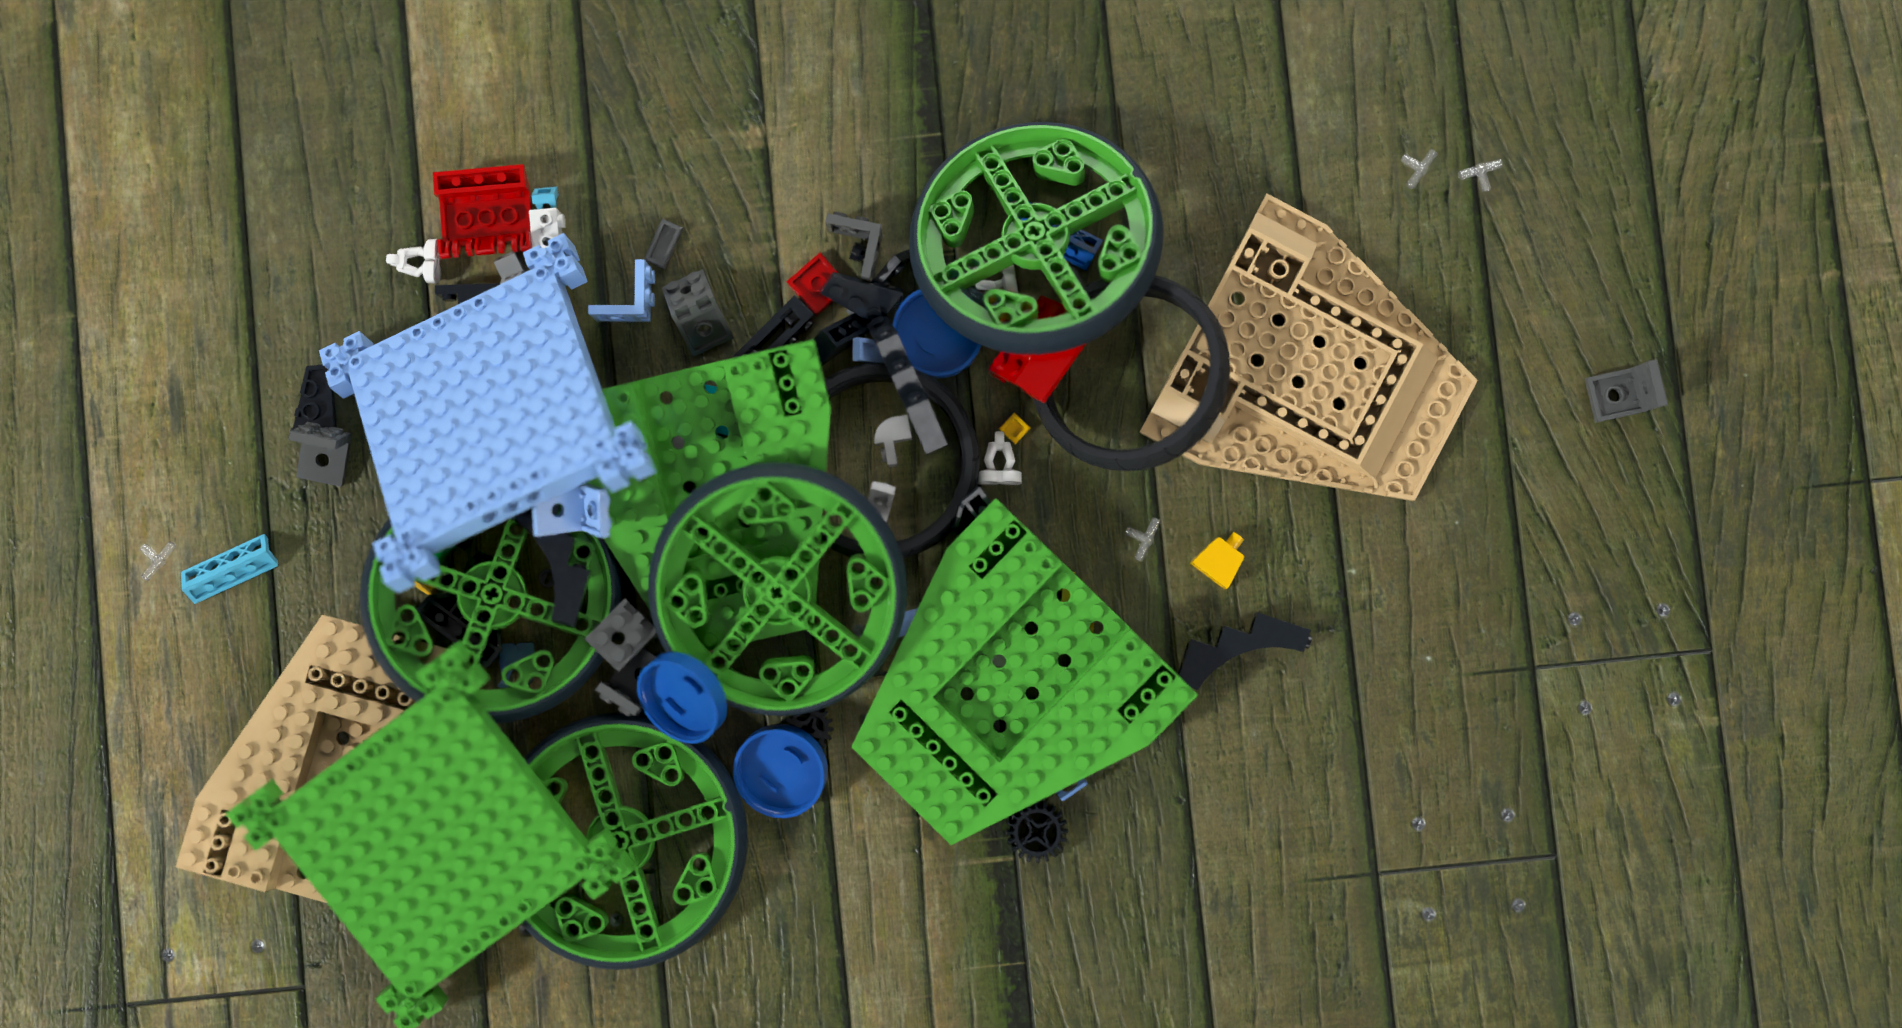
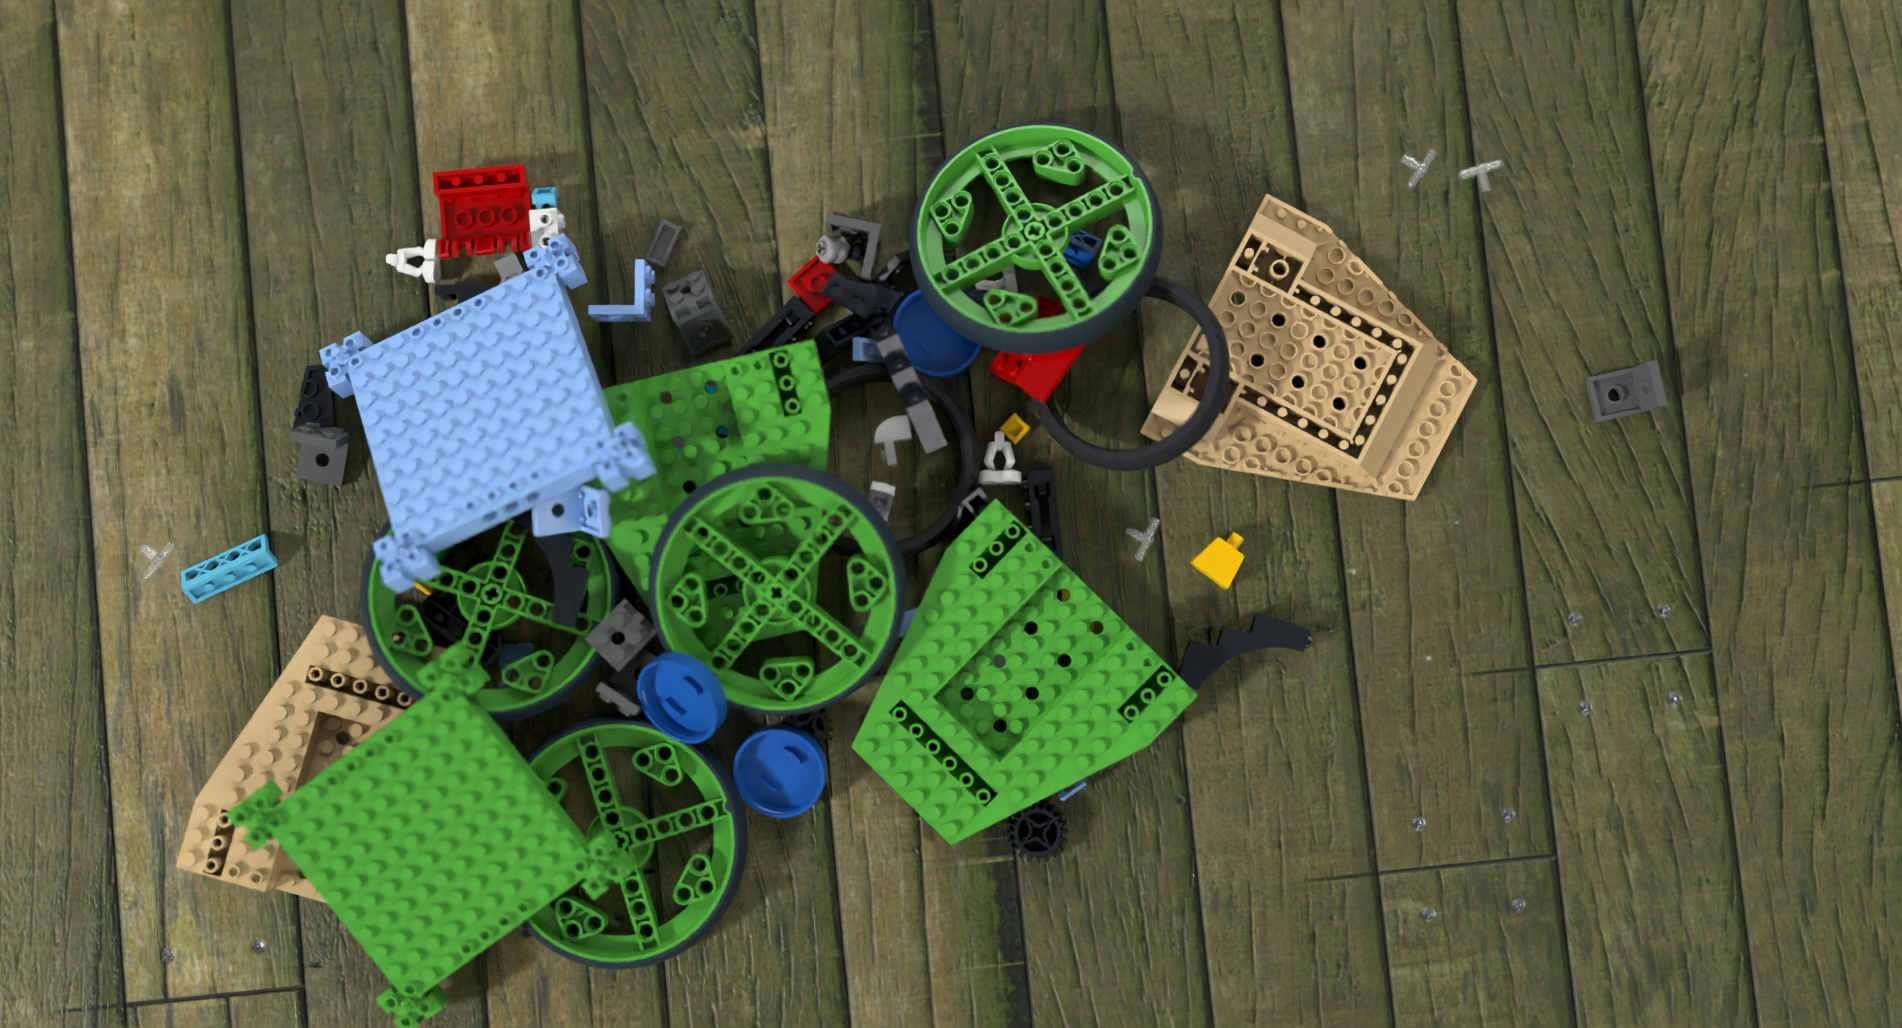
none -> light grey piece [816,235,850,264]
none -> black brick [1023,470,1064,562]

